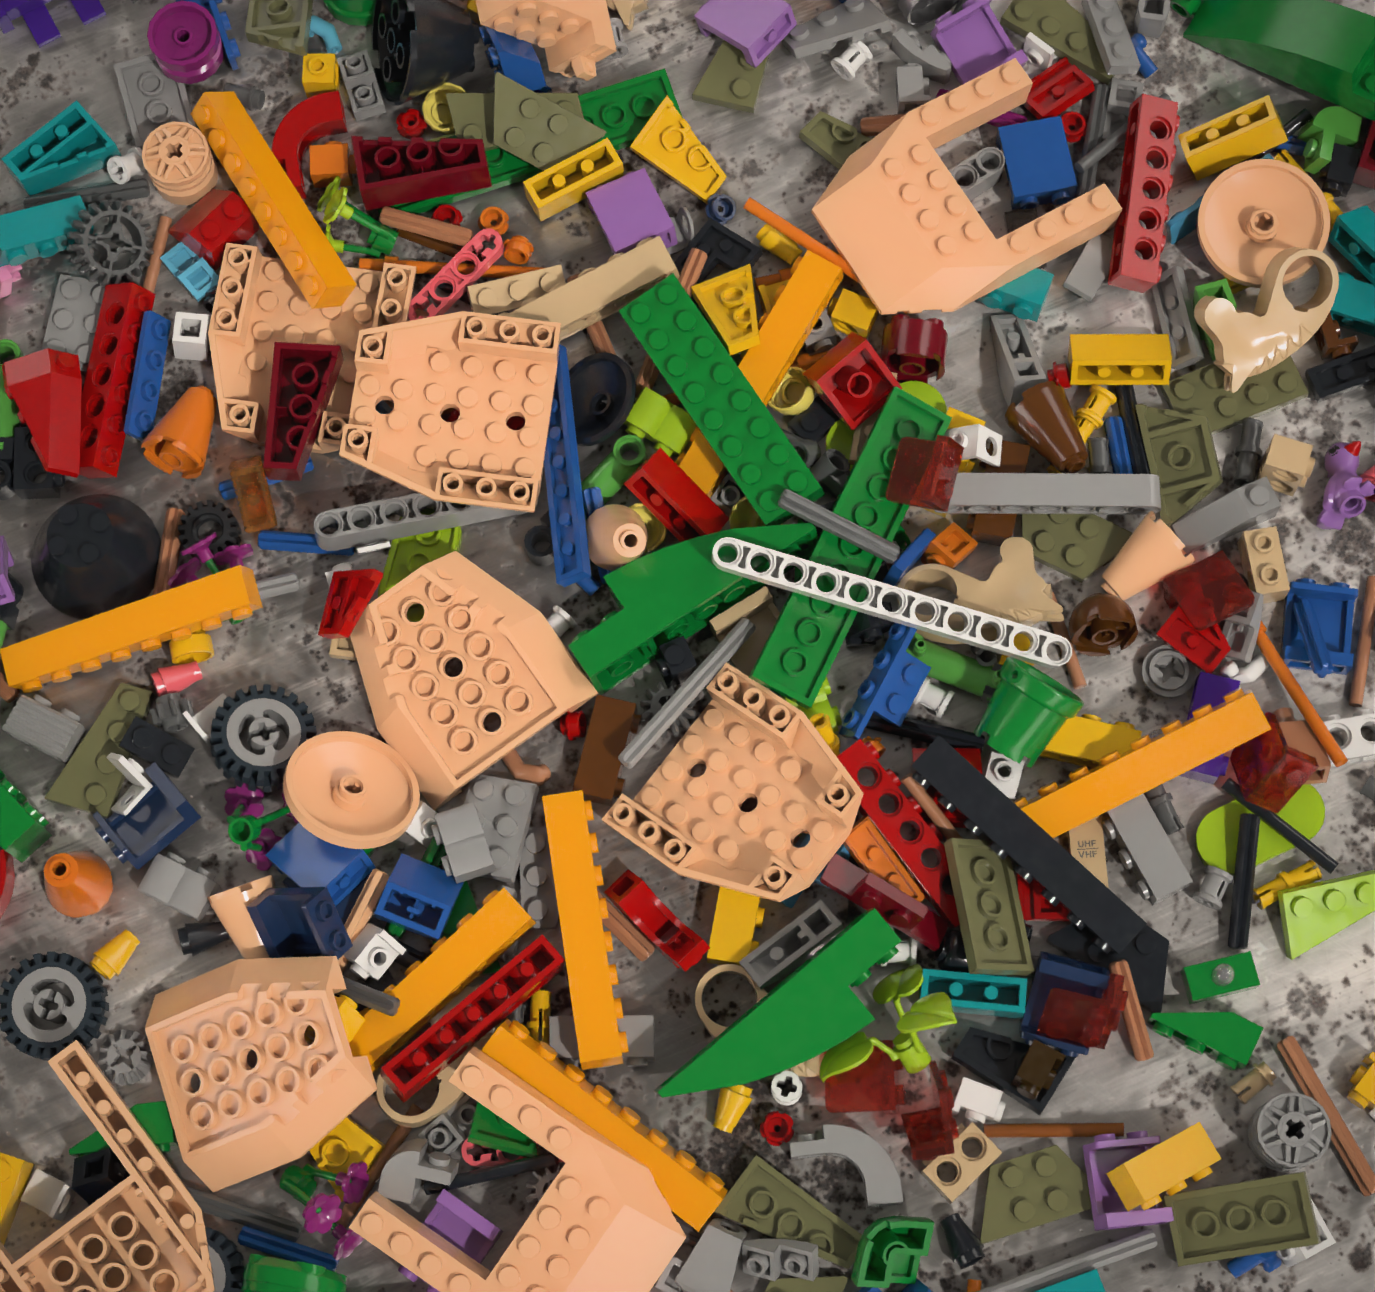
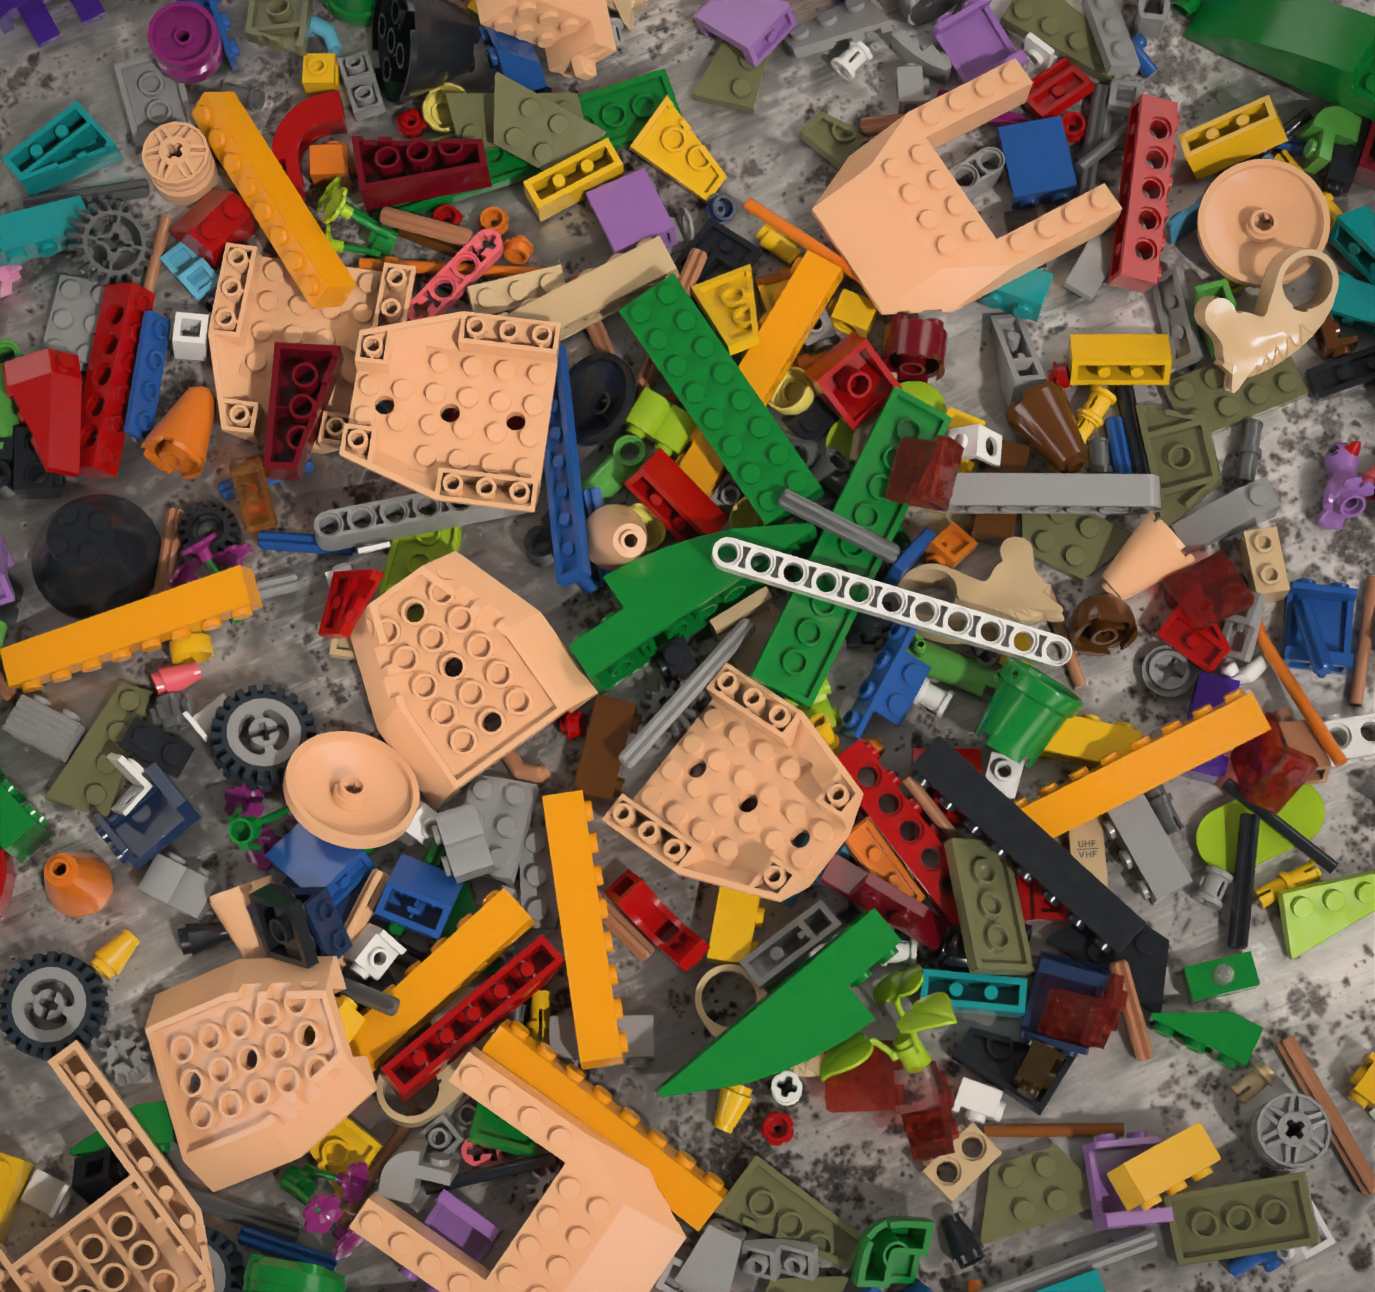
white bush [107,147,147,184] -> none
white bush [546,605,577,638] -> none
light grey arch [789,1124,903,1208] -> none
black axle [865,713,985,753] -> none
tan brick [1256,434,1316,496] -> none
none -> black plate [249,883,319,969]

